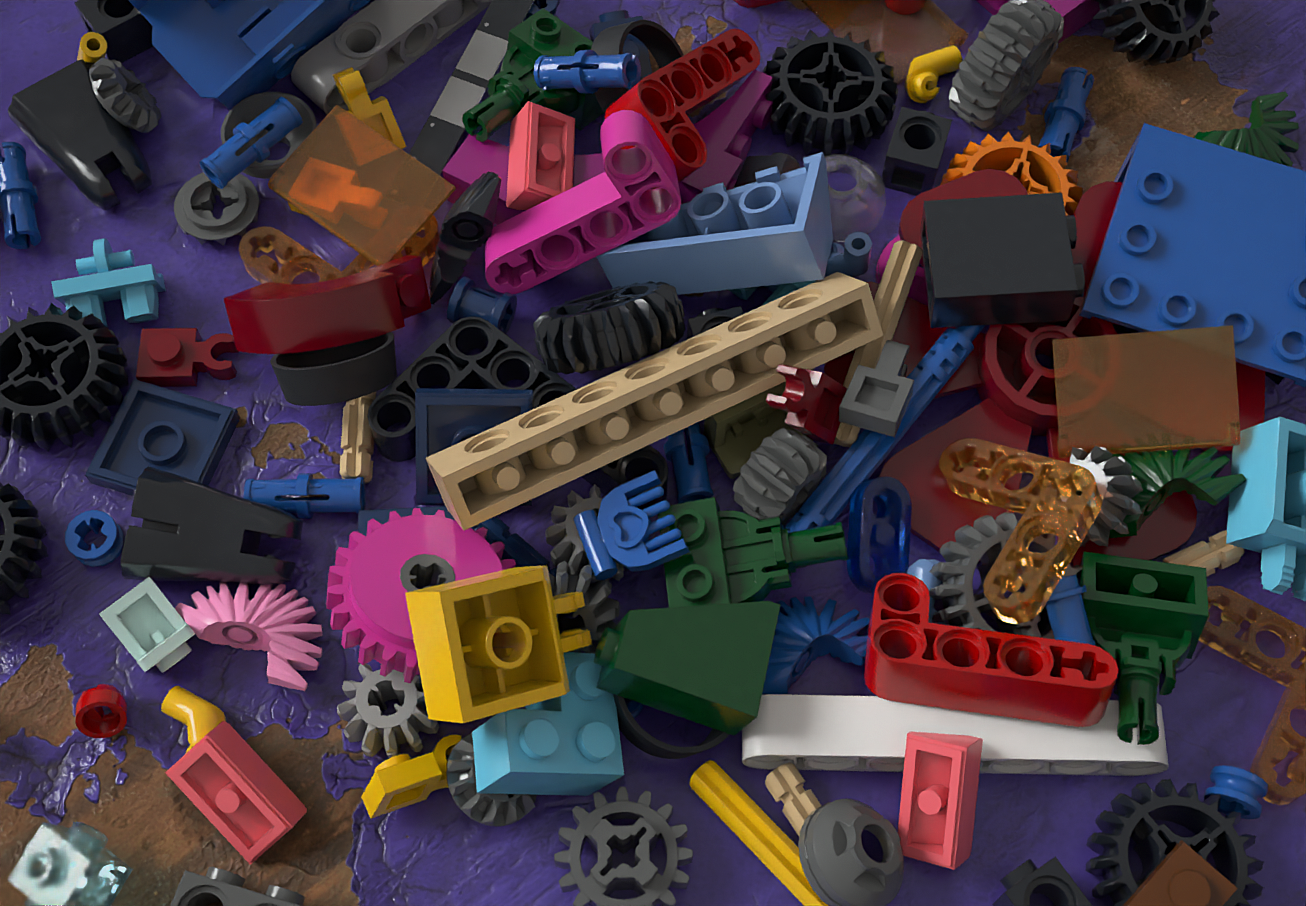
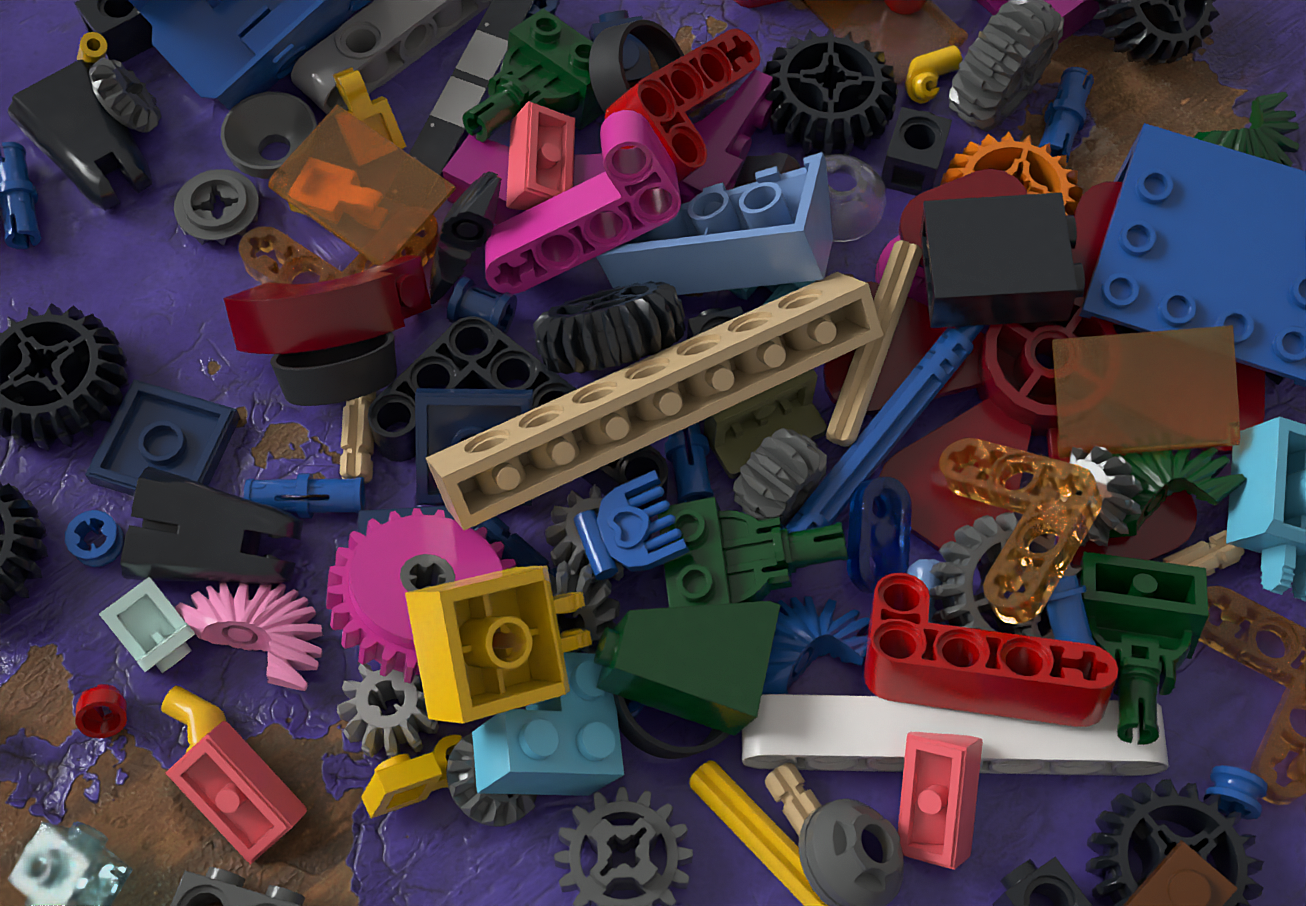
medium azure hips [51,238,166,327] -> none
dark red plate [136,328,239,387] -> none
blue pin [199,97,303,189] -> none
blue pin [534,50,641,94] -> none
dark red plate [766,364,848,445] -> none
medium blue arm [825,232,872,277] -> none
dark grey plate [839,340,914,437] -> none

